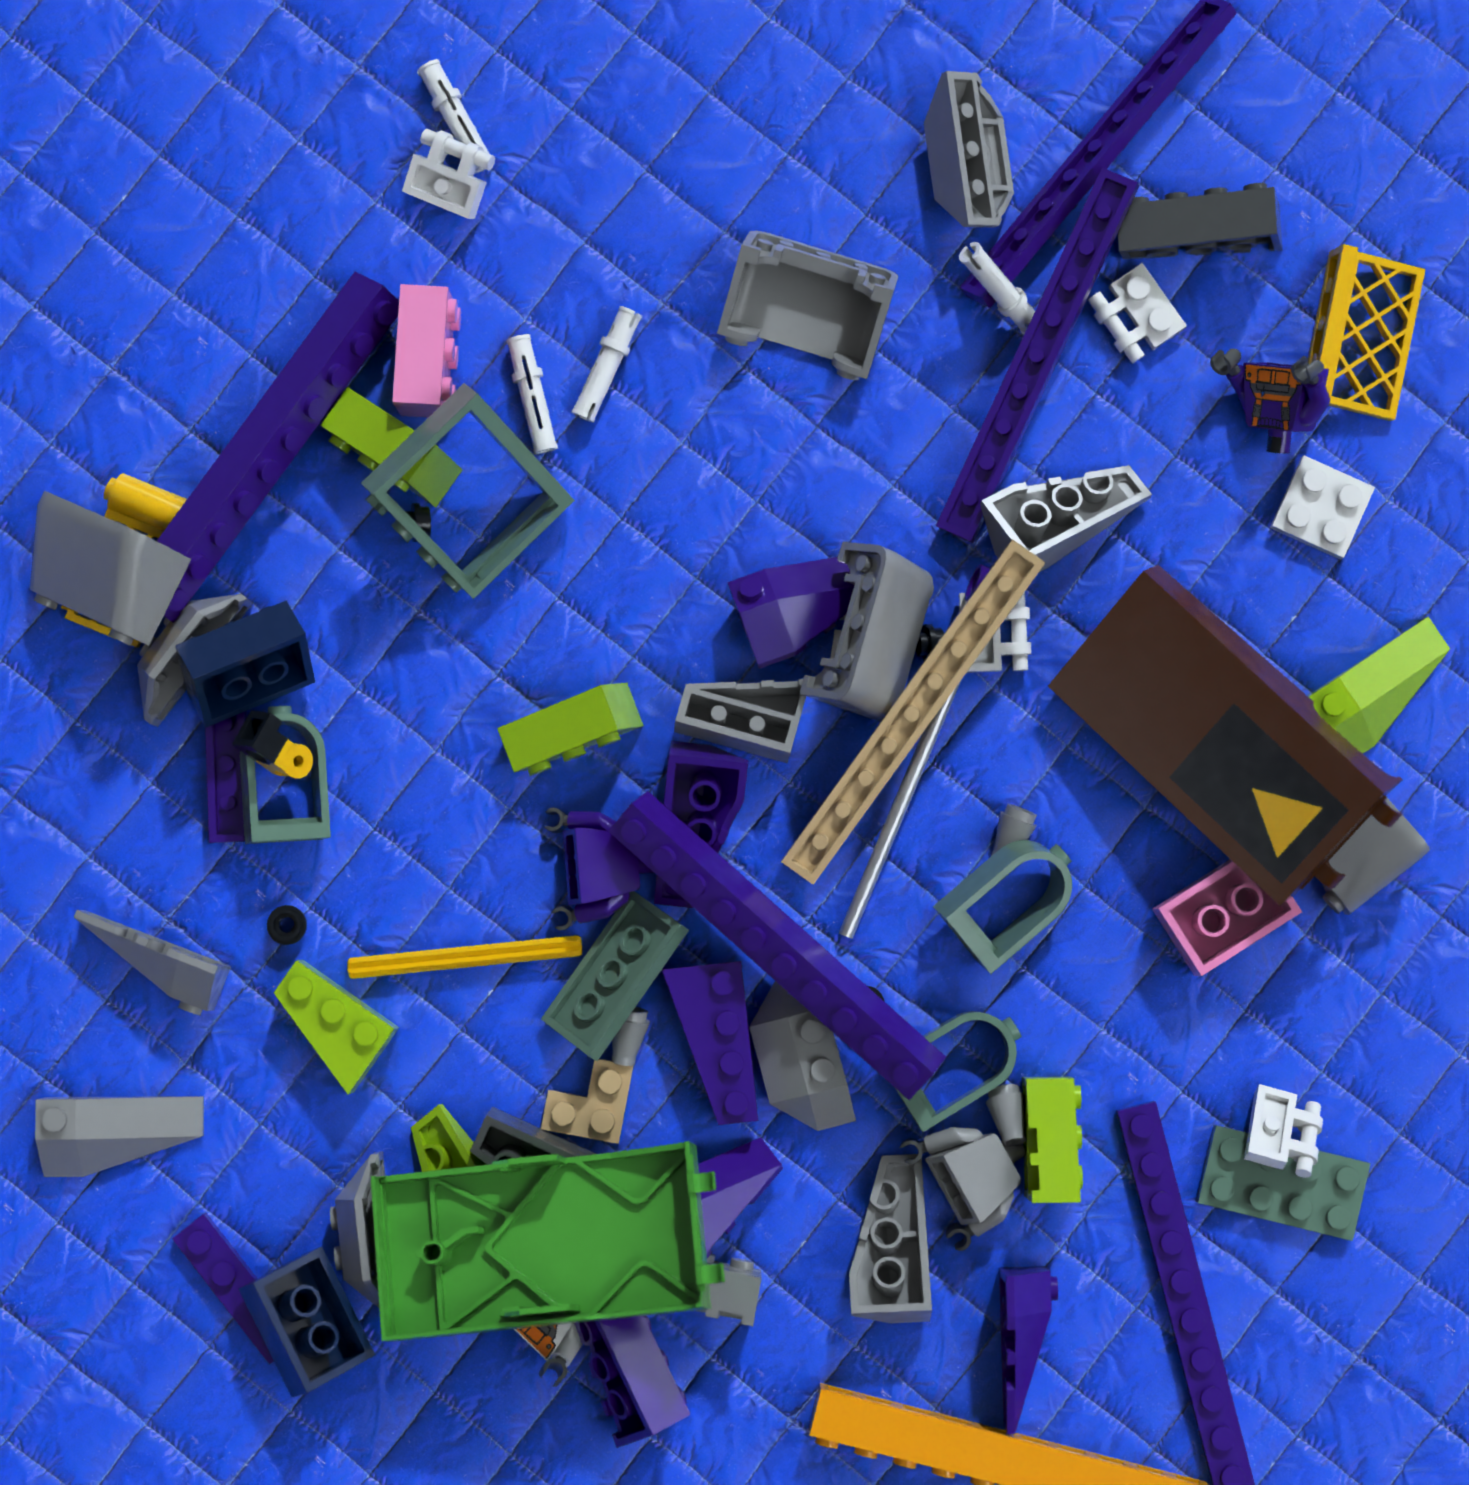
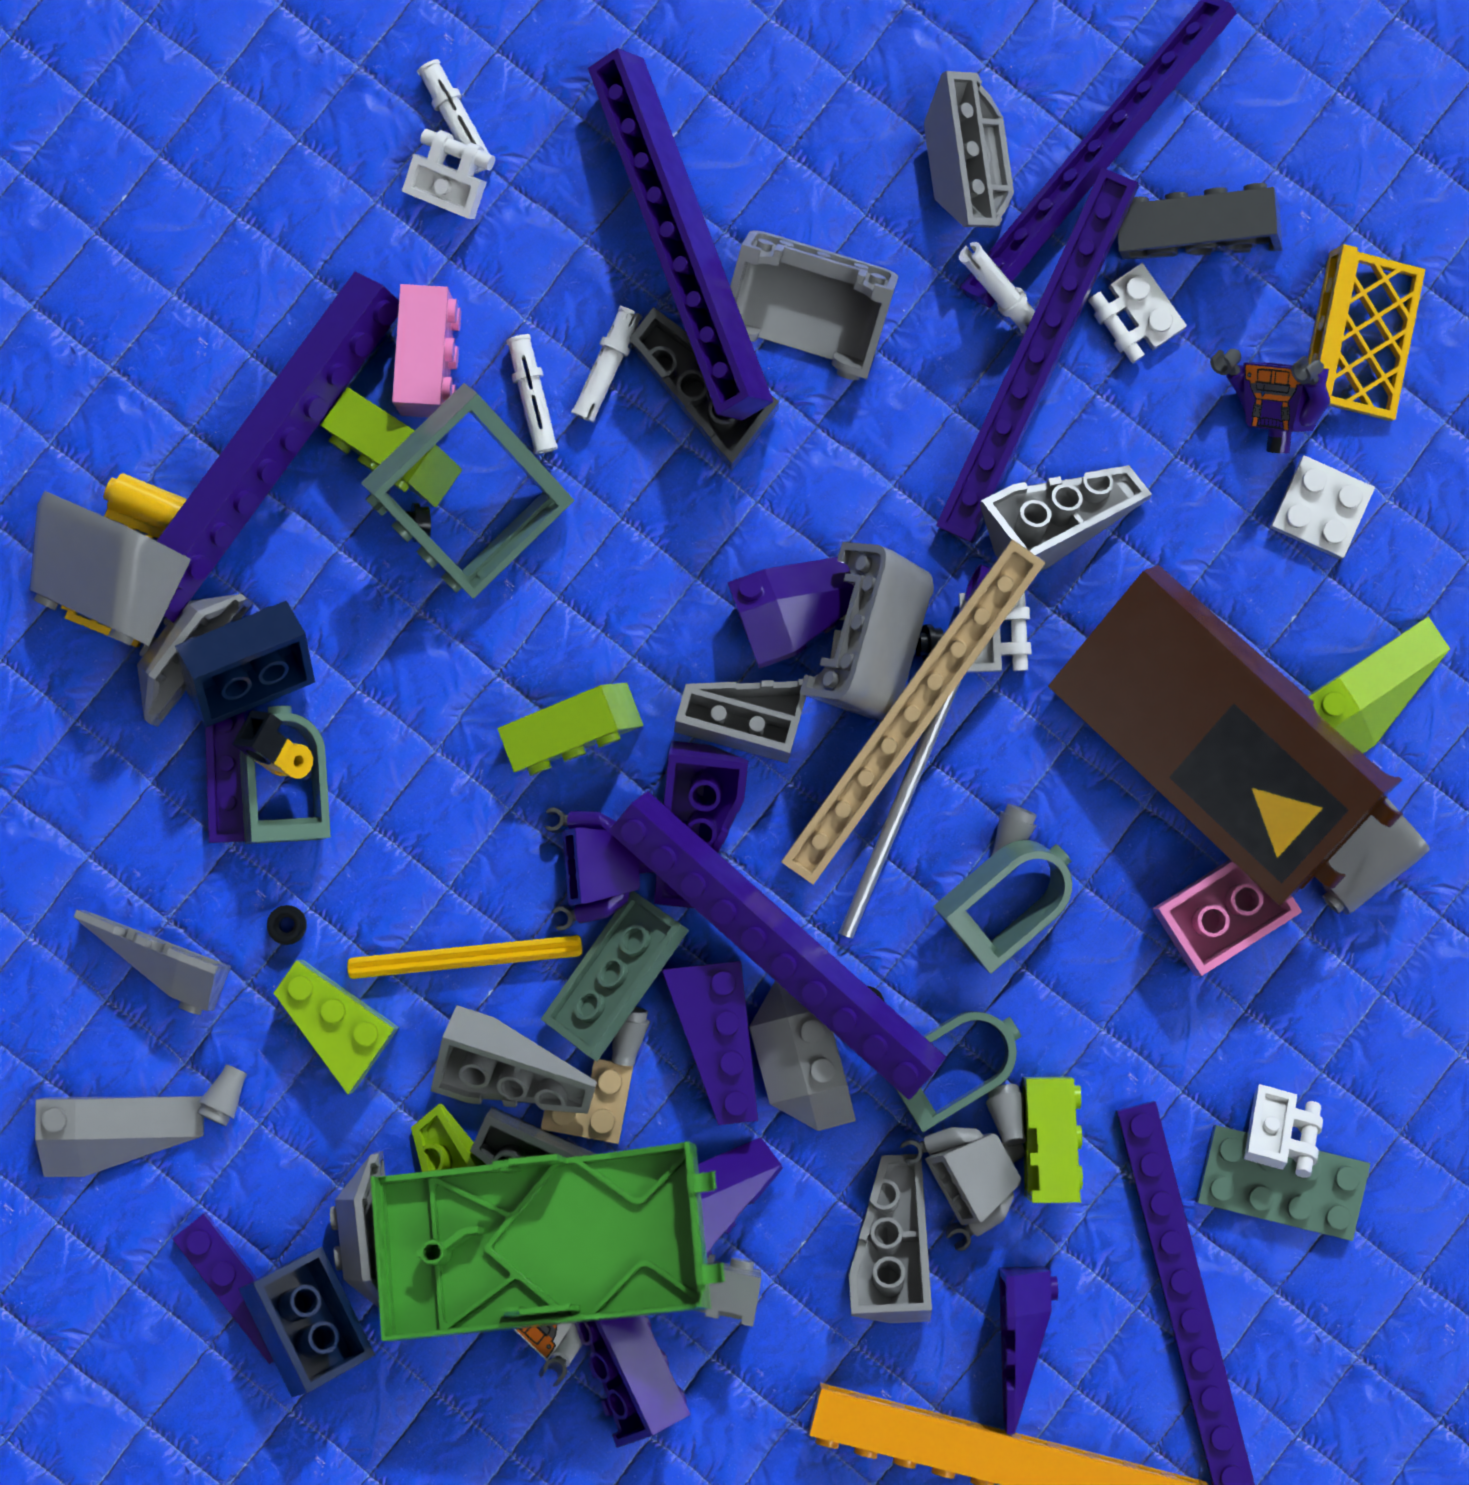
none -> light grey cone [197,1064,247,1126]
none -> light grey wedge [430,1005,597,1114]
none -> dark purple brick [588,48,774,420]
none -> dark grey wedge [630,307,779,471]

